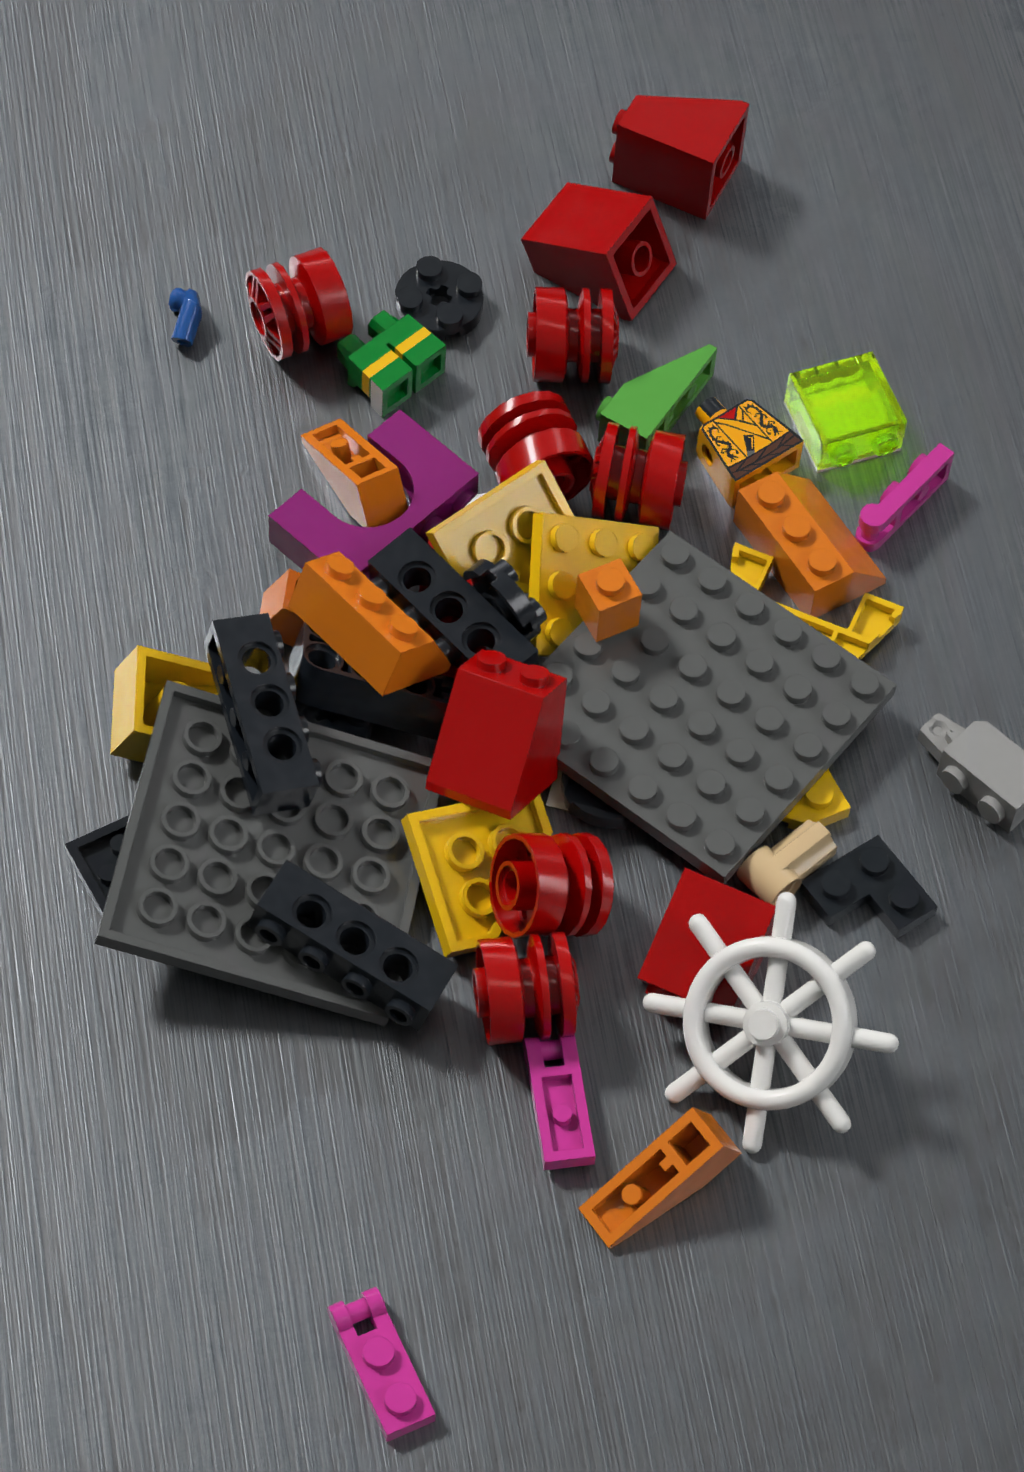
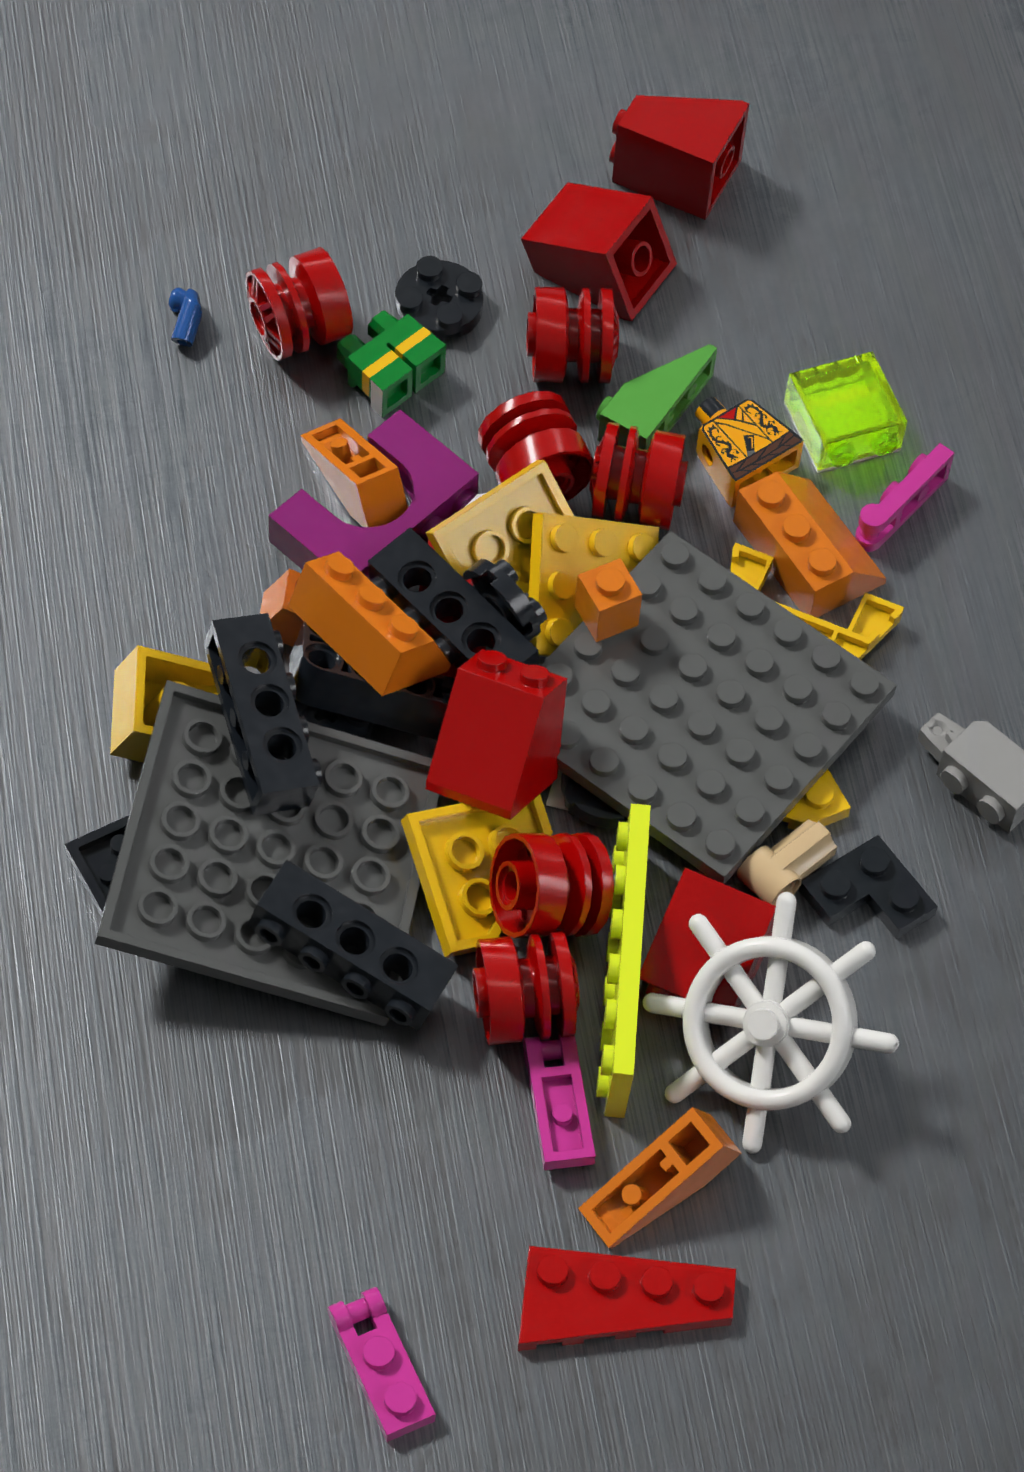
none -> red wing [518,1246,736,1351]
none -> neon yellow plate [596,803,651,1118]

